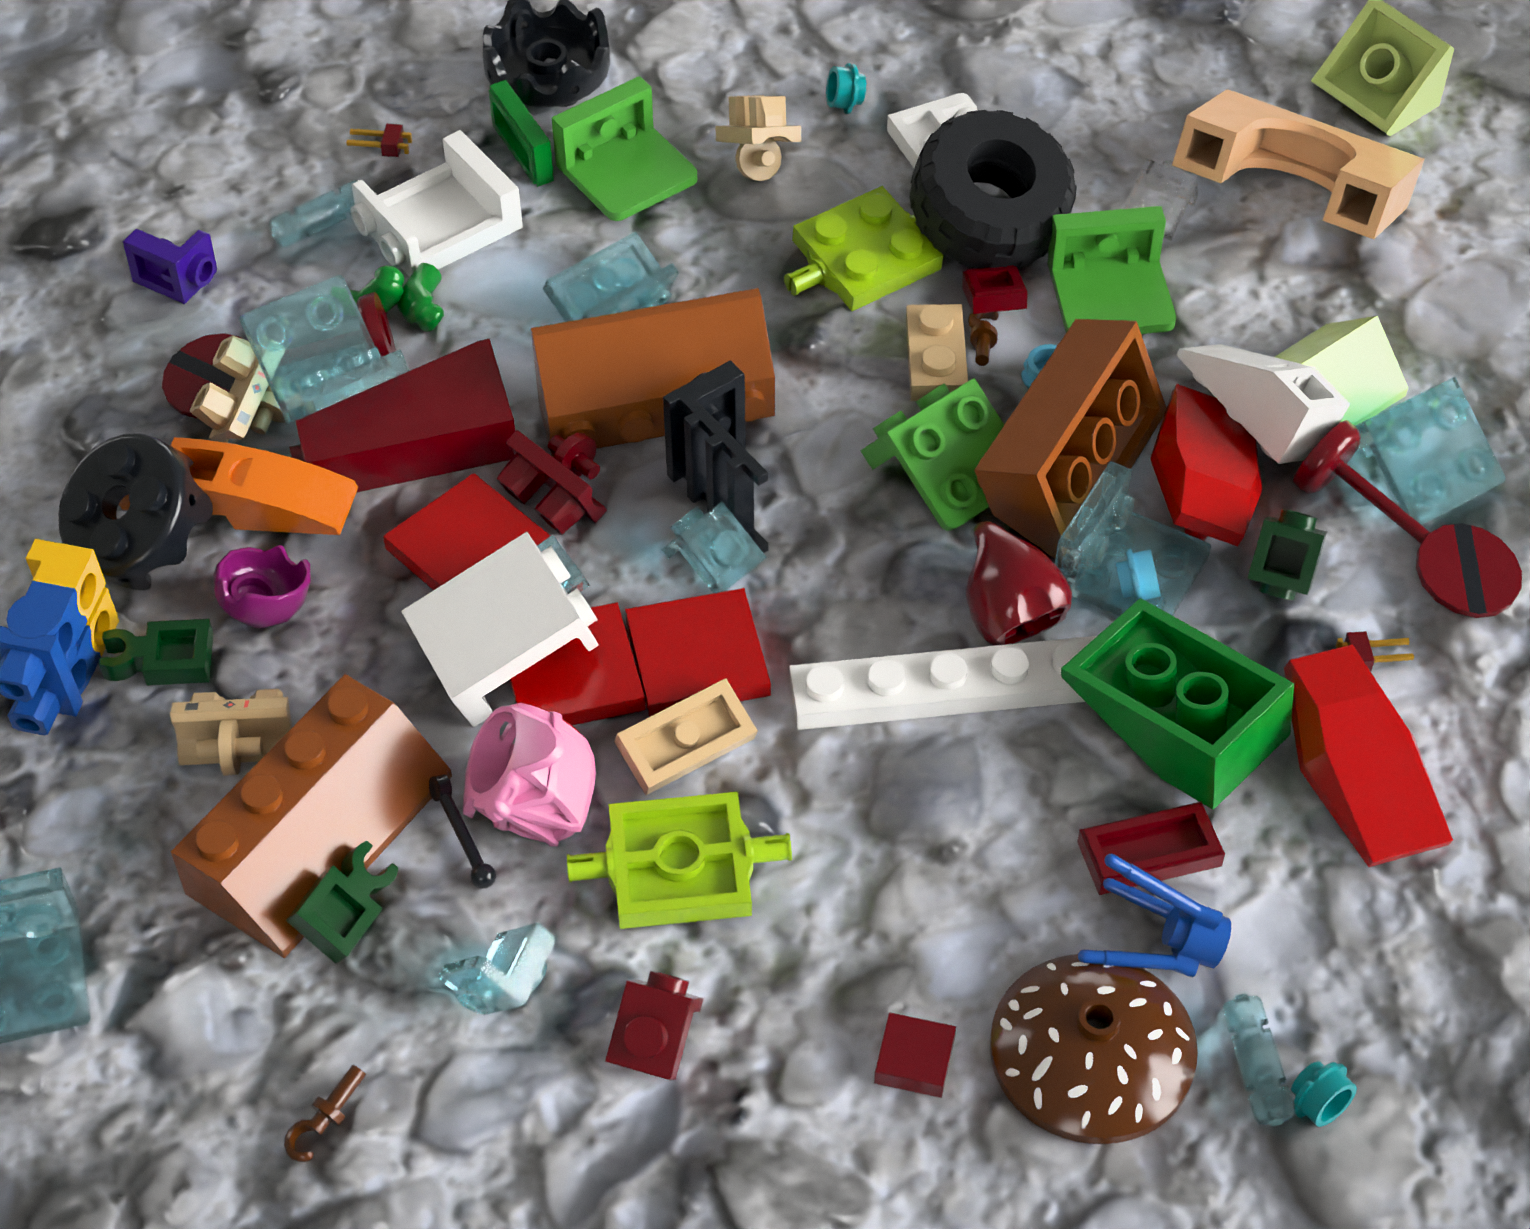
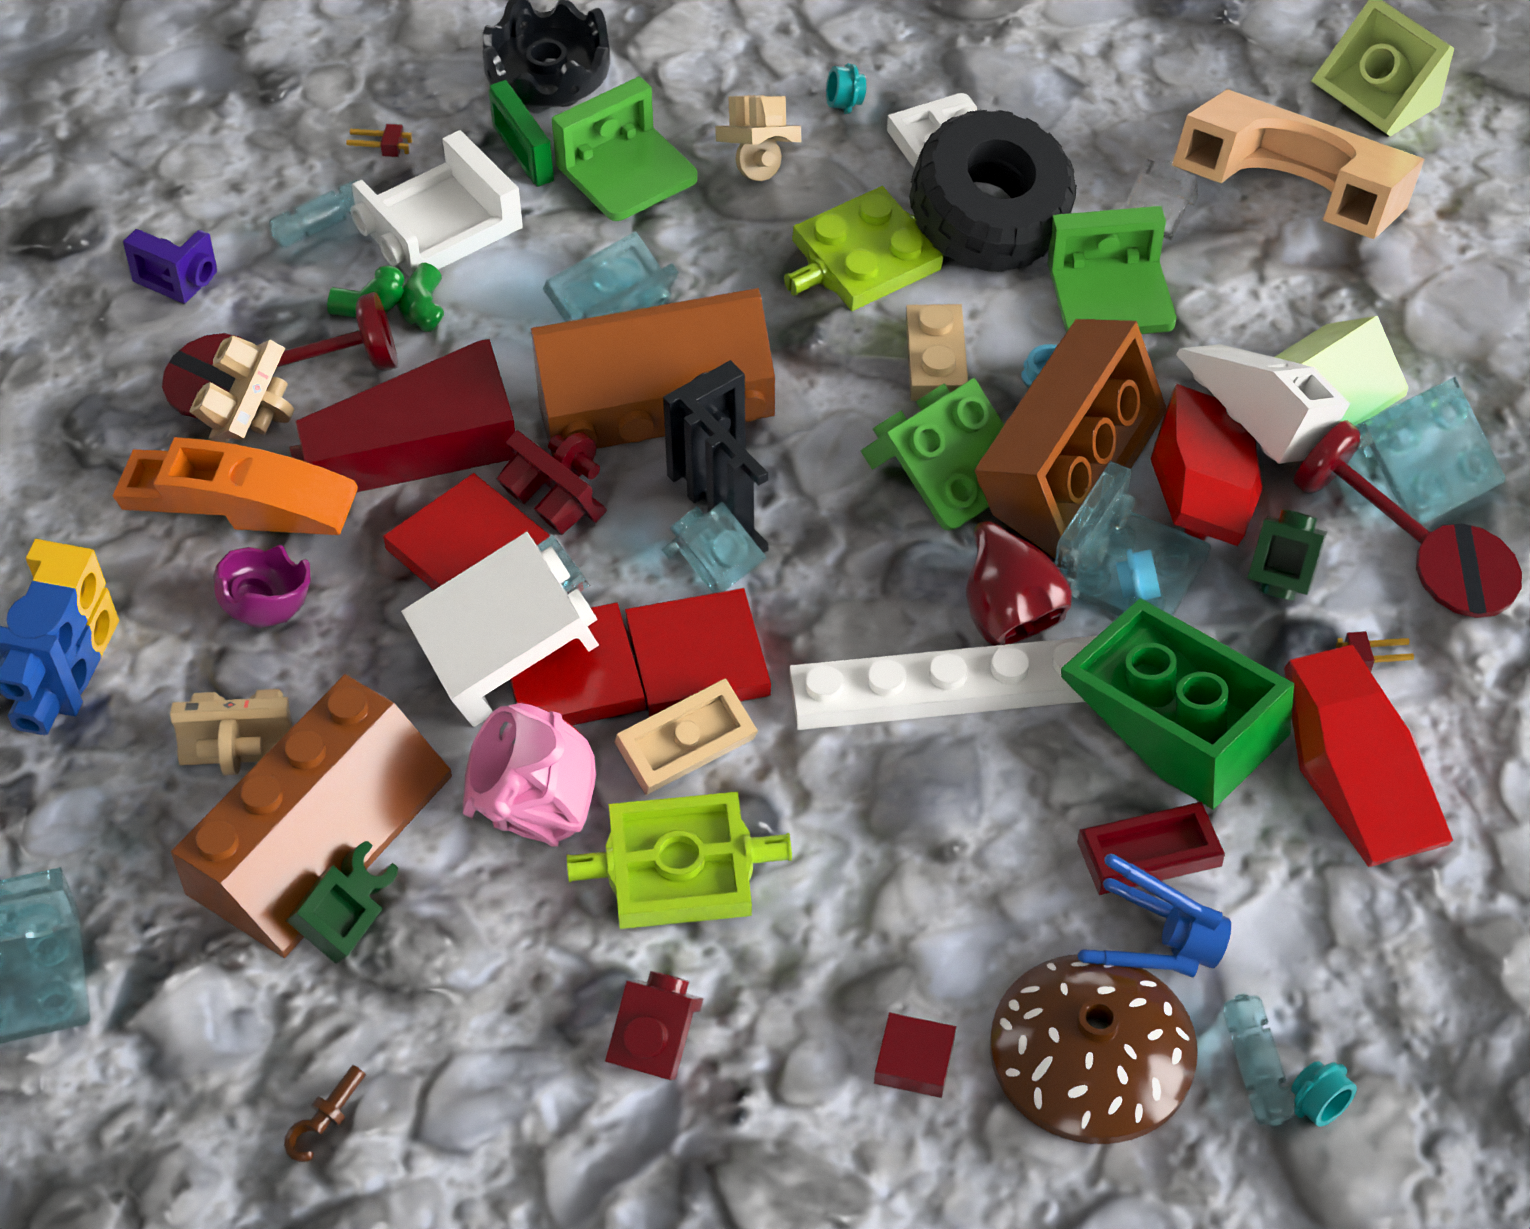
black plate [58,433,213,591] -> none
dark green plate [99,619,214,686] -> none
clear light blue bracket [240,275,410,424] -> none
black hinge [429,774,496,889] -> none
clear light blue bracket [438,923,557,1015] -> none
dark red tile [962,265,1028,314] -> none
reddish brown hand [968,312,999,366] -> none

